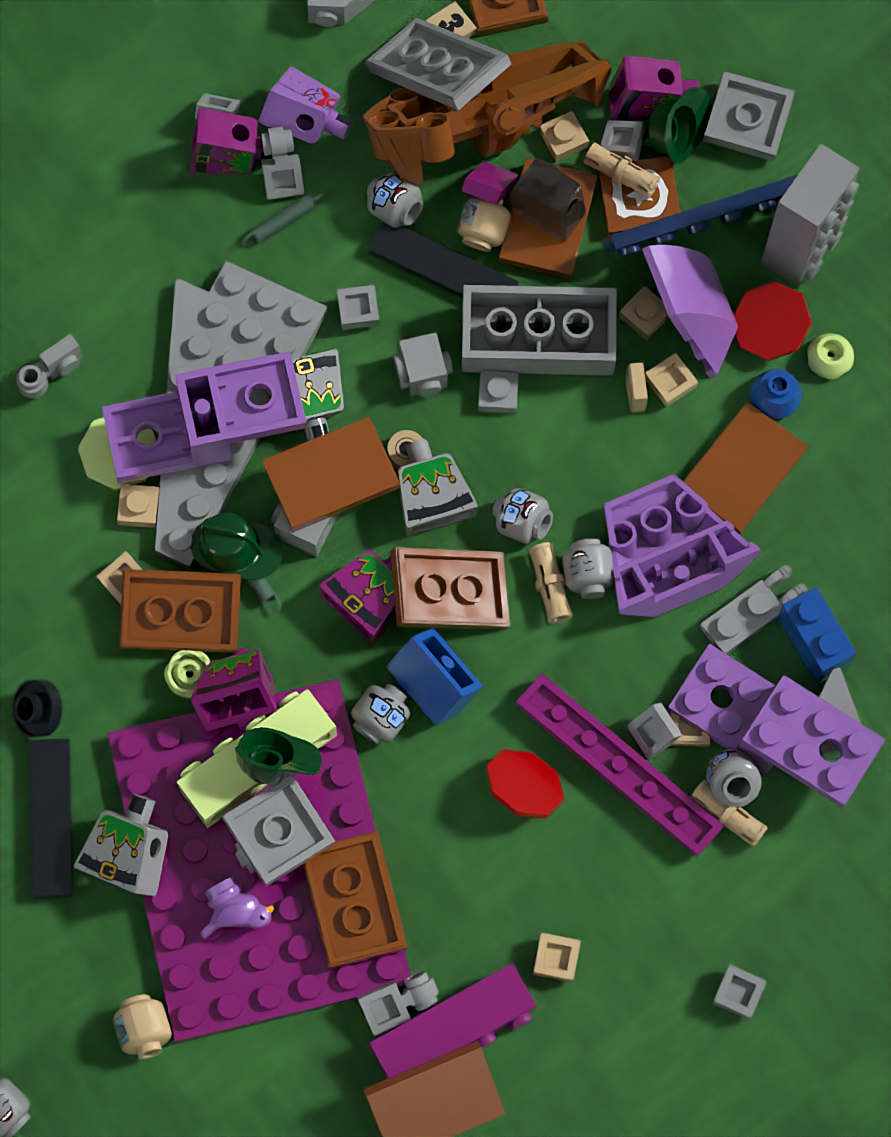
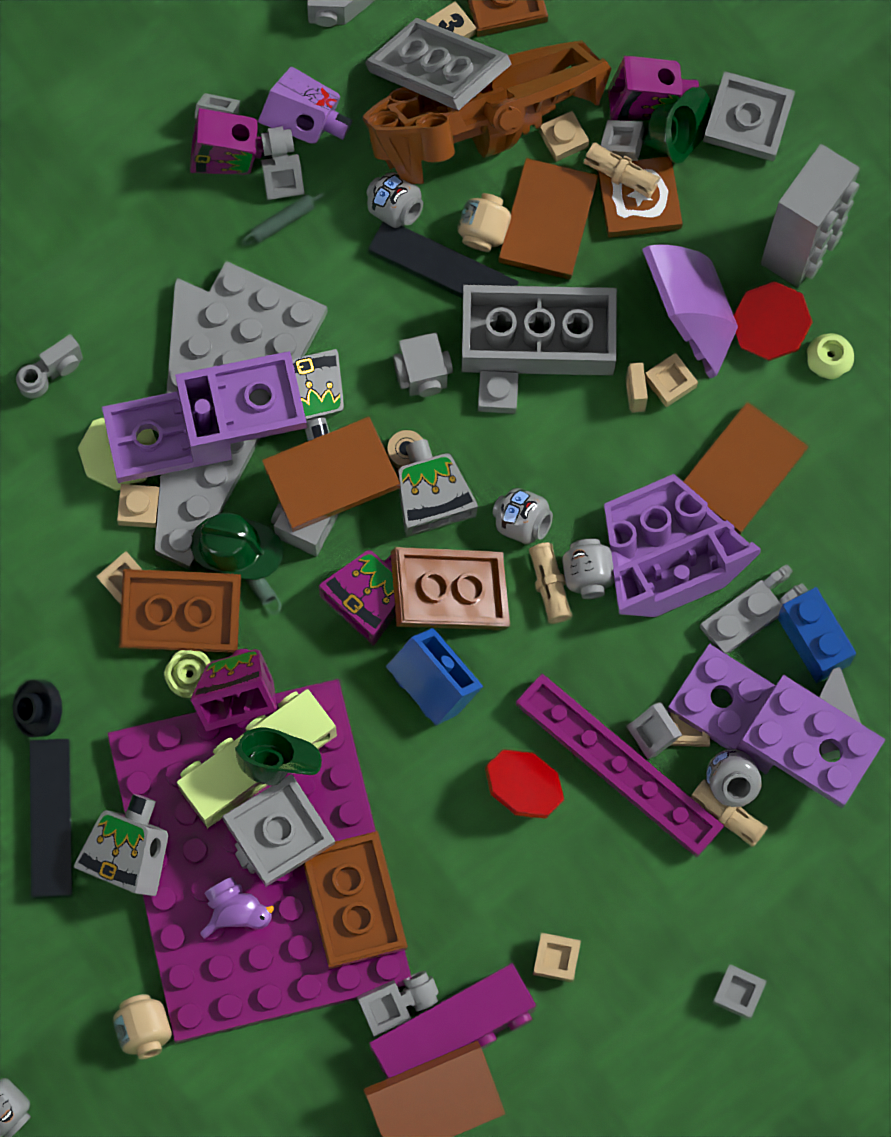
light grey plate [337,285,379,330] -> none
light grey head [351,684,410,744] -> none
magenta tile [462,161,518,205] -> none
clear smoke torso [506,158,586,242] -> none
dark blue plate [601,174,798,257] -> none
tan plate [619,286,669,341] -> none
blue cone [750,369,802,419] -> none

